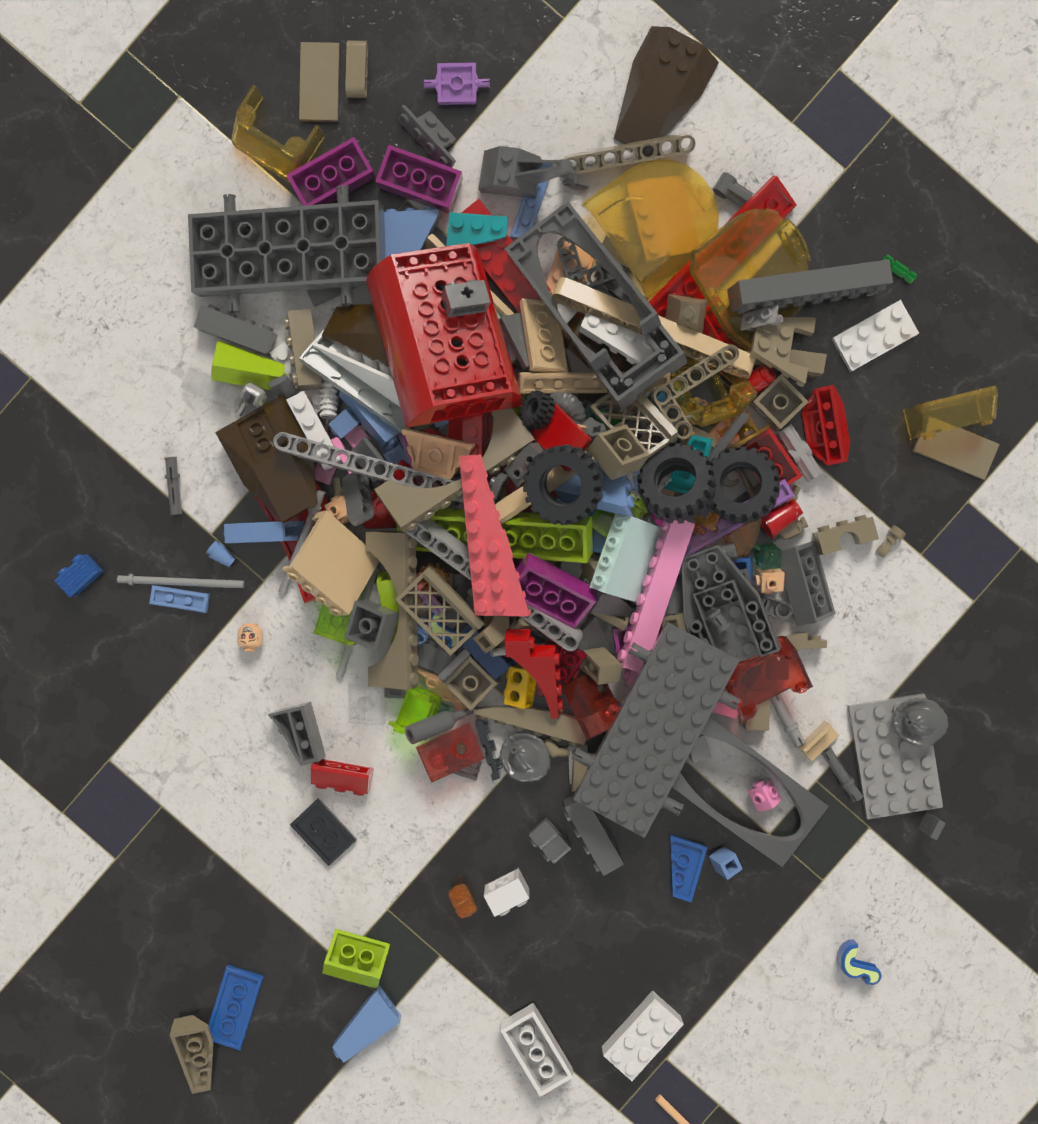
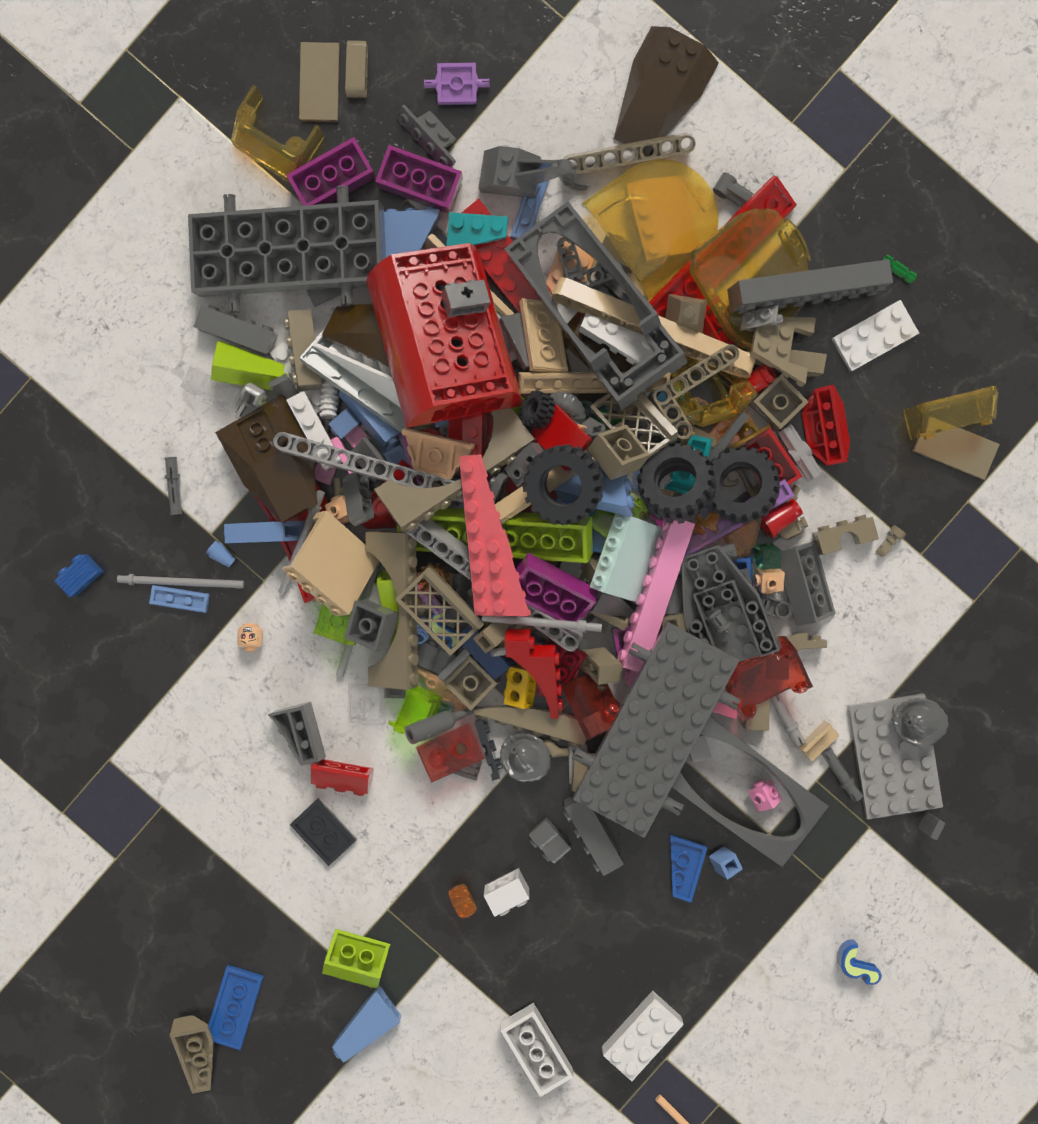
none -> light grey bar [482,616,602,632]

